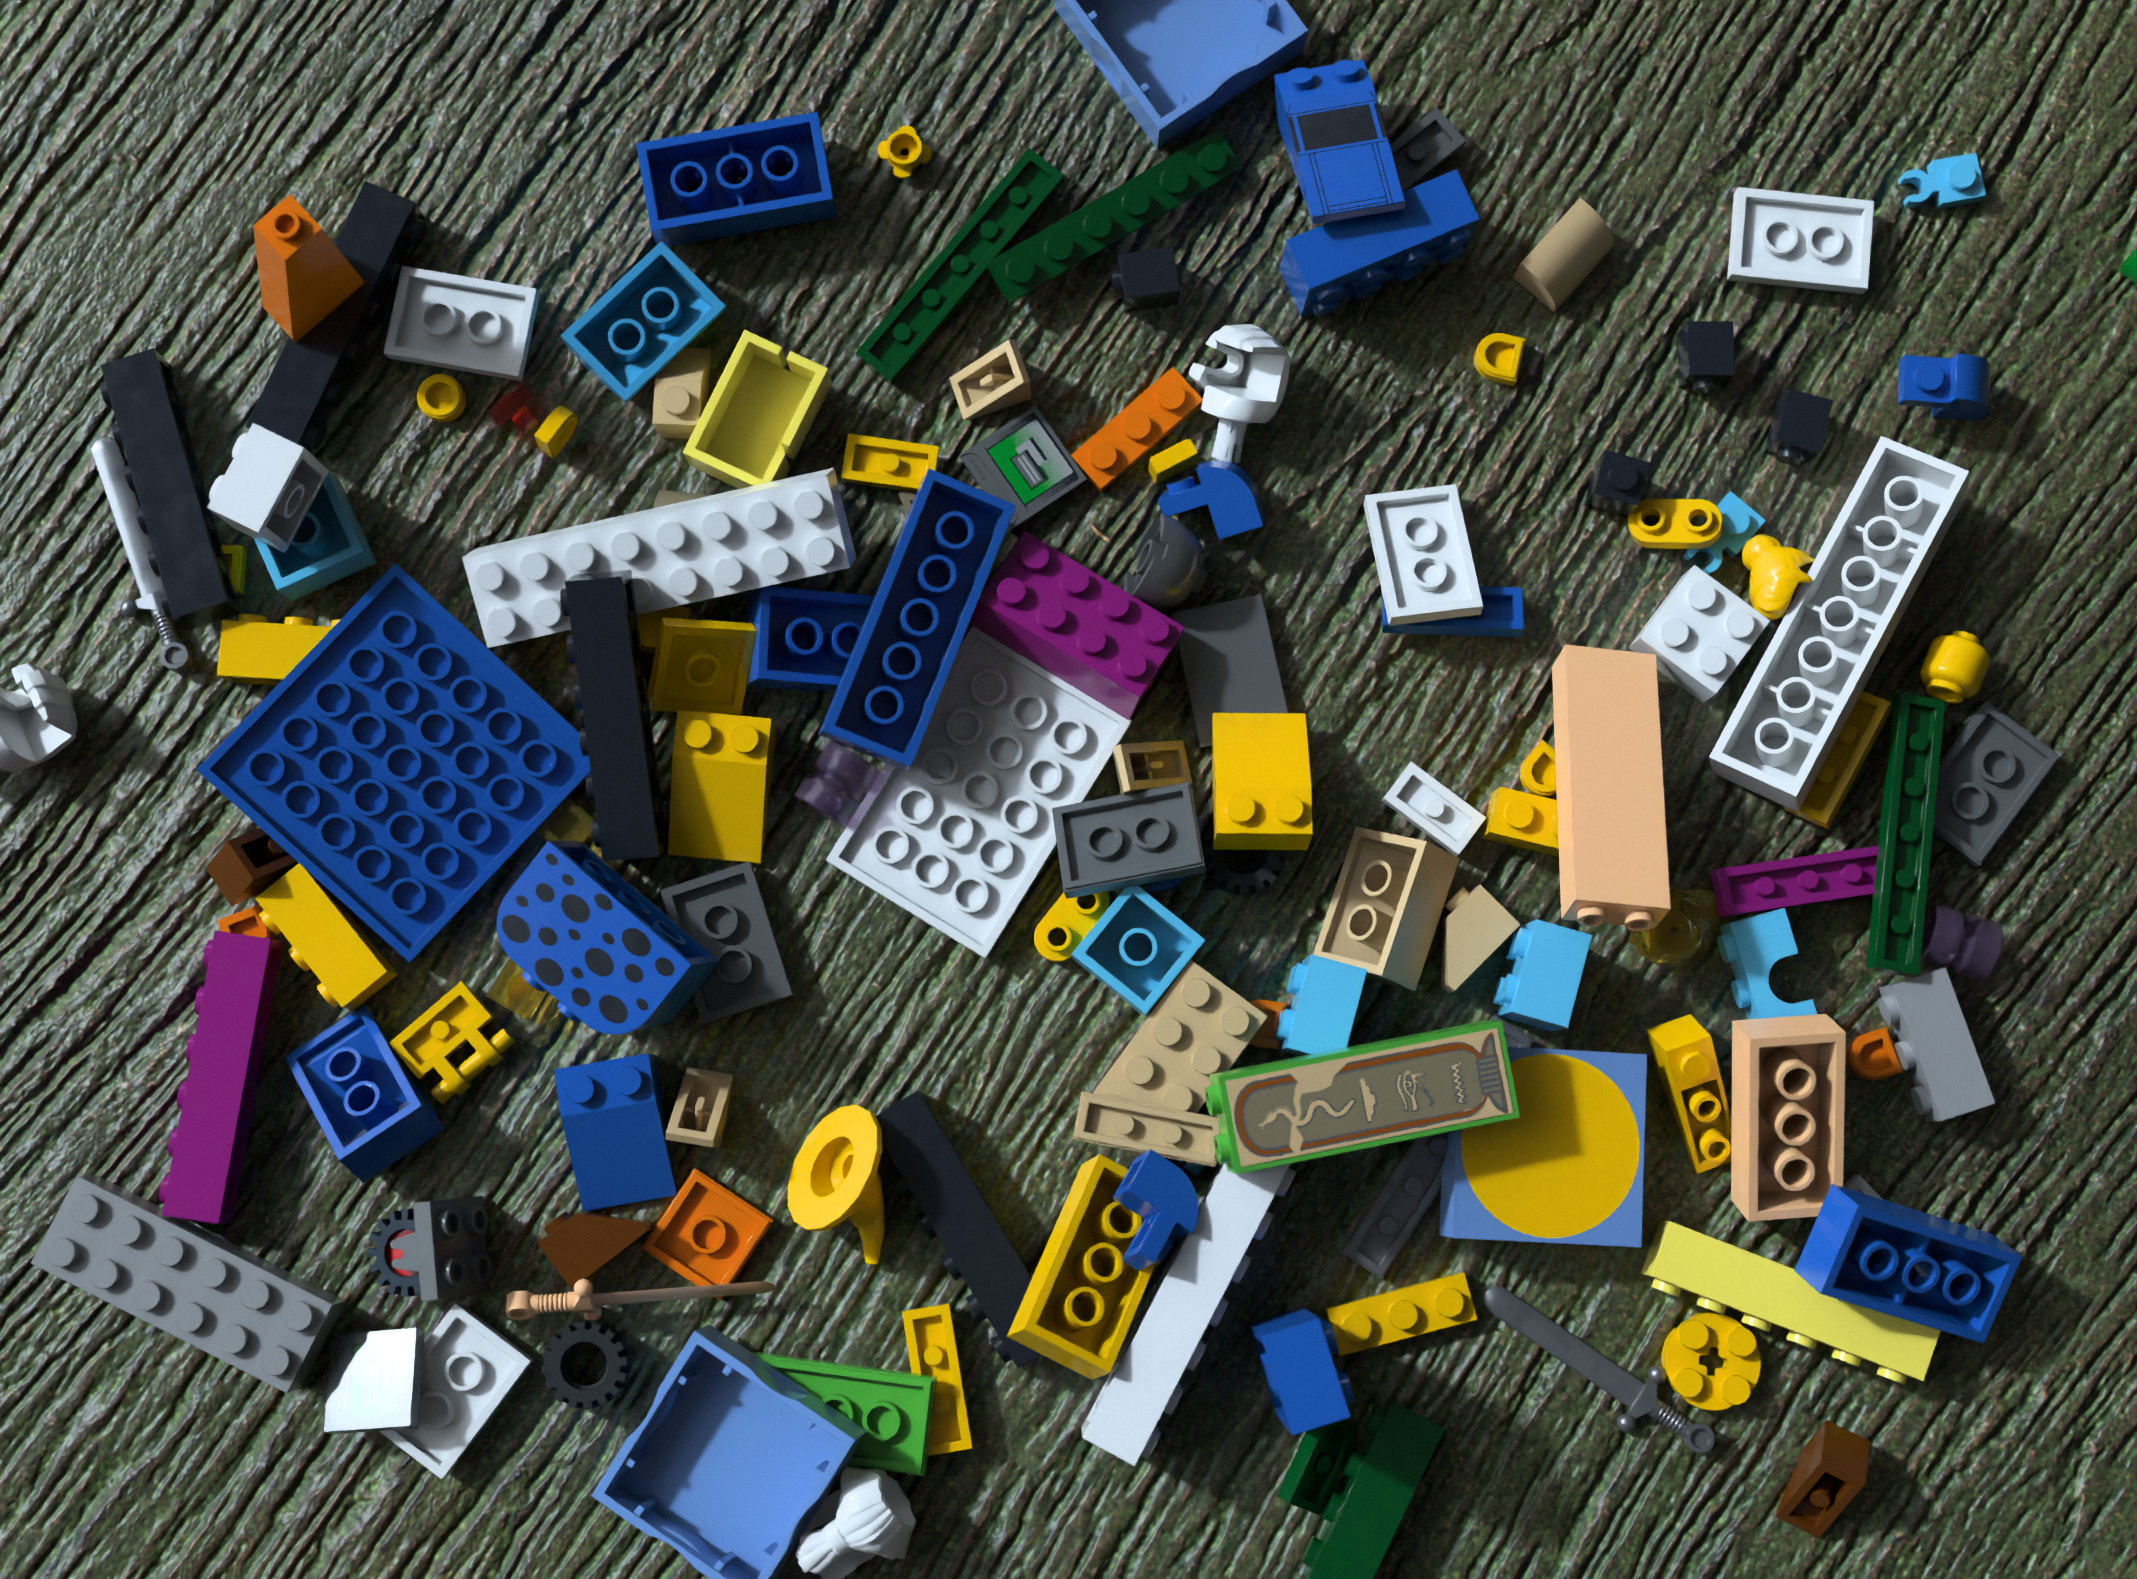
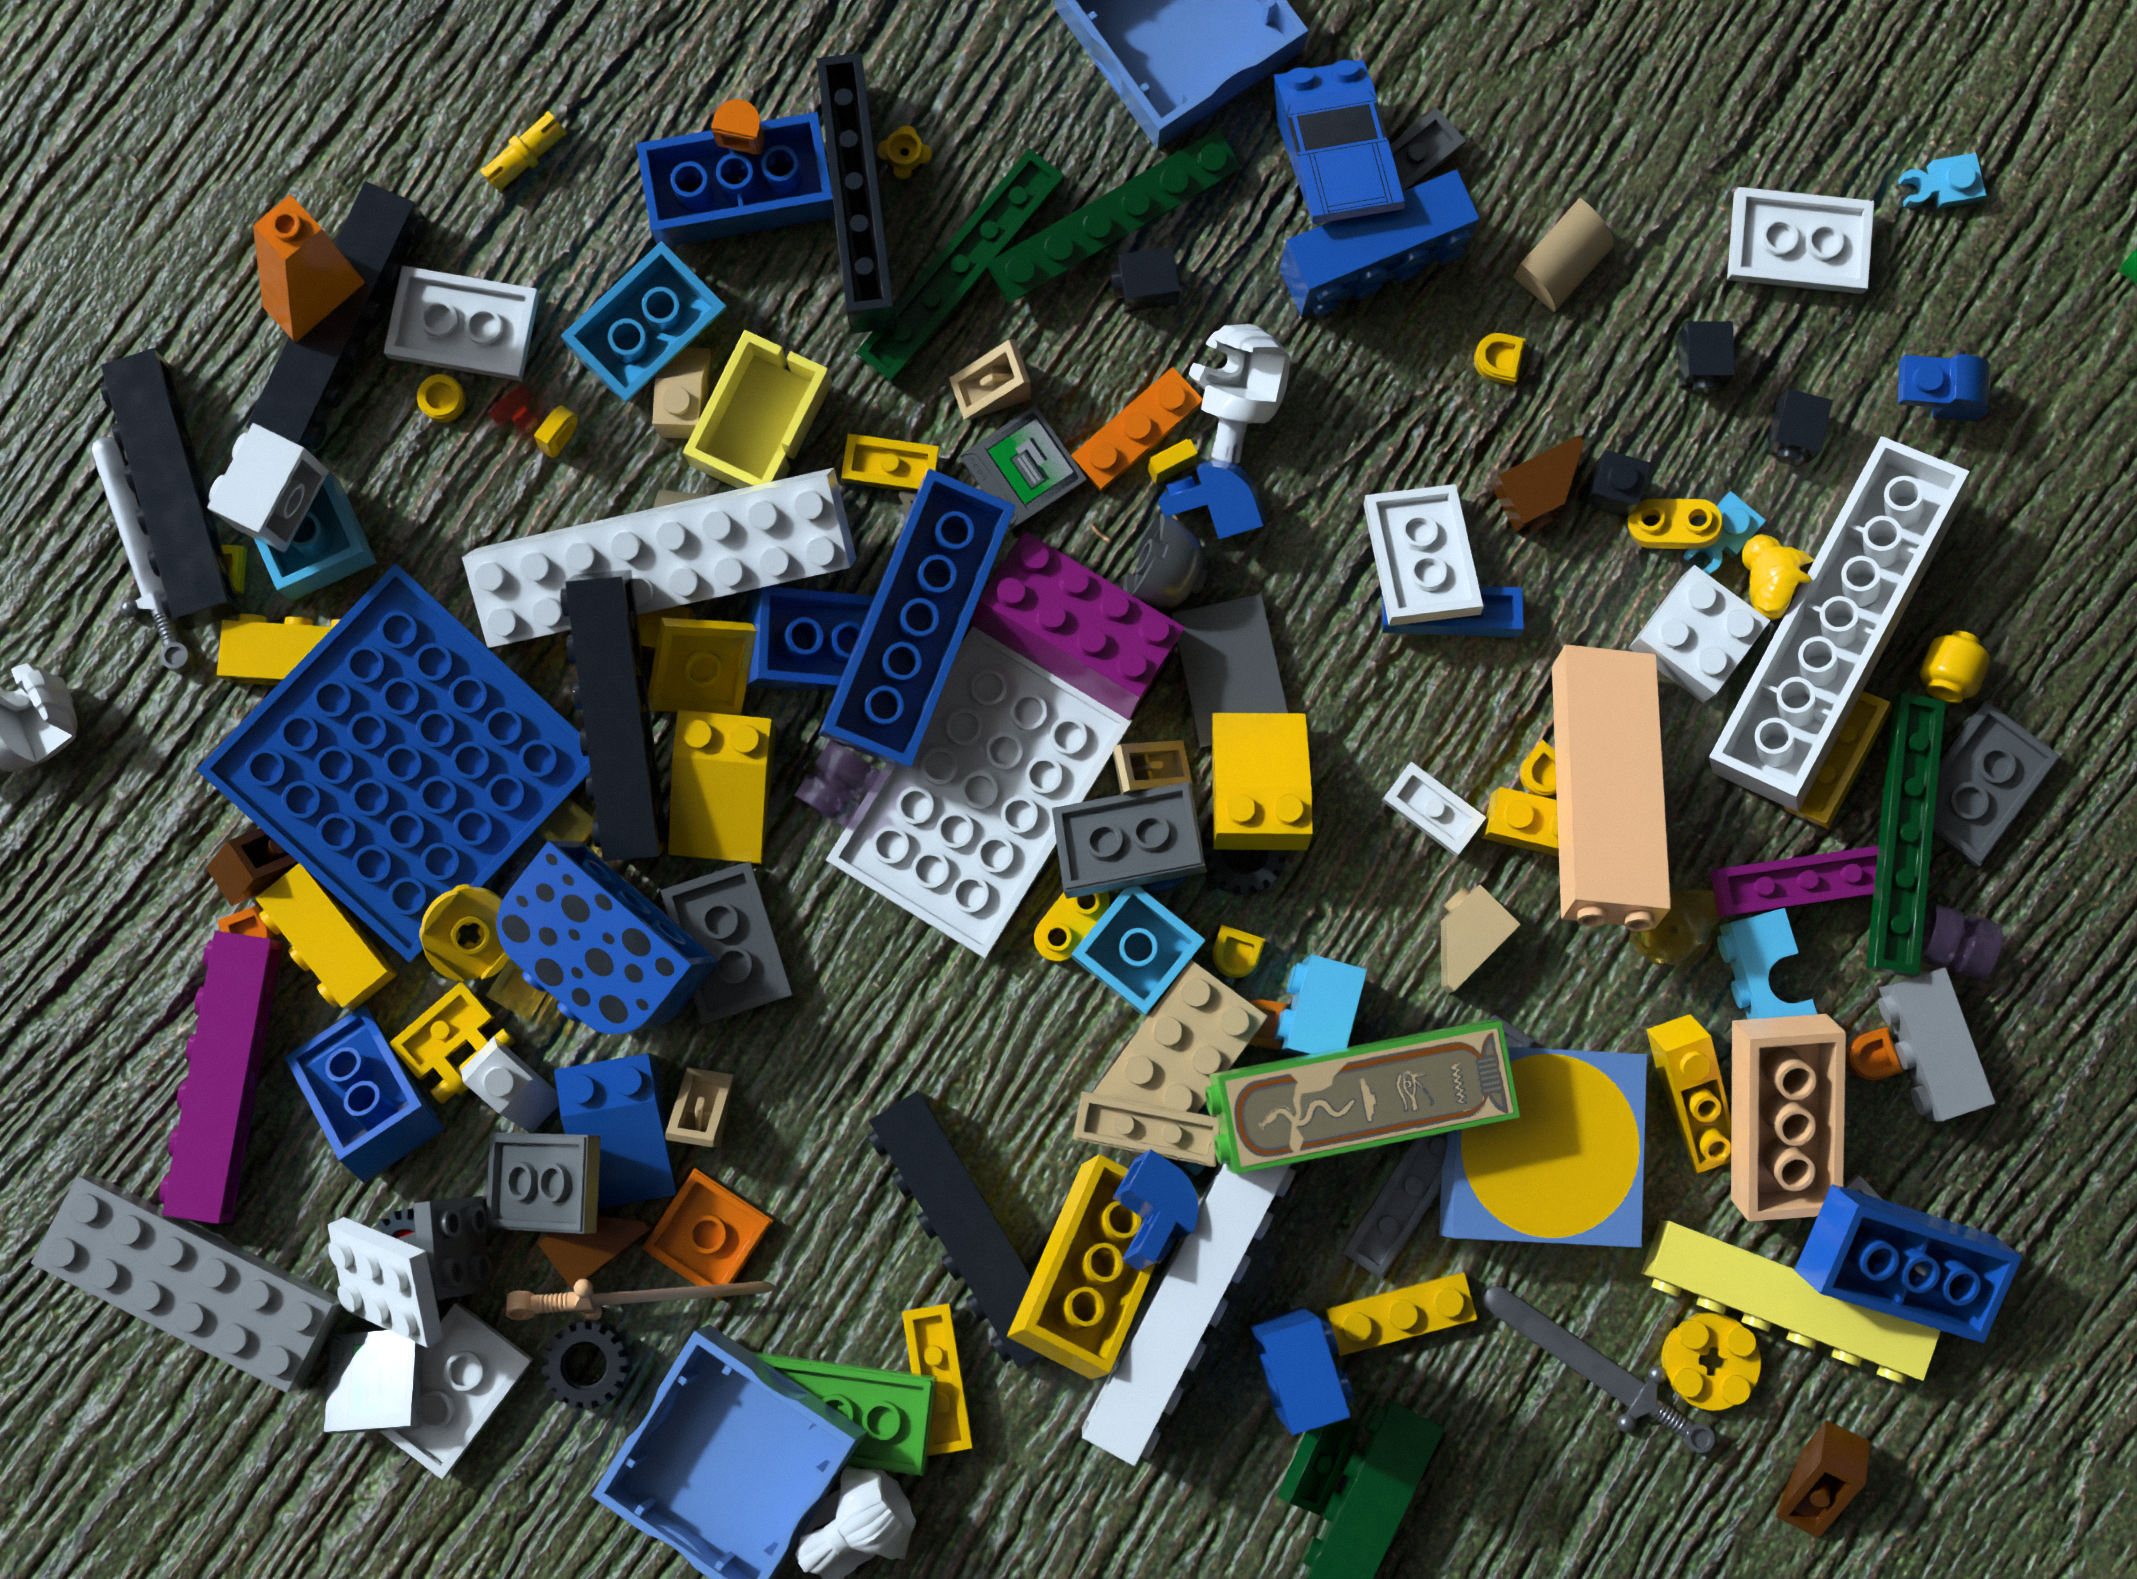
yellow piece [788,1105,885,1265] -> none
tan slope [1313,827,1460,991] -> none
medium azure brick [1493,919,1592,1032] -> none
none -> white plate [327,1217,443,1347]
none -> yellow plate [419,884,511,981]
none -> white slope [461,1036,559,1134]
none -> yellow pin [480,111,568,193]
none -> dark grey tile [486,1133,601,1234]
none -> orange brick [711,99,765,155]
none -> black brick [816,53,897,334]
none -> yellow tile [1212,925,1266,978]
none -> reddish brown slope [1491,435,1584,534]

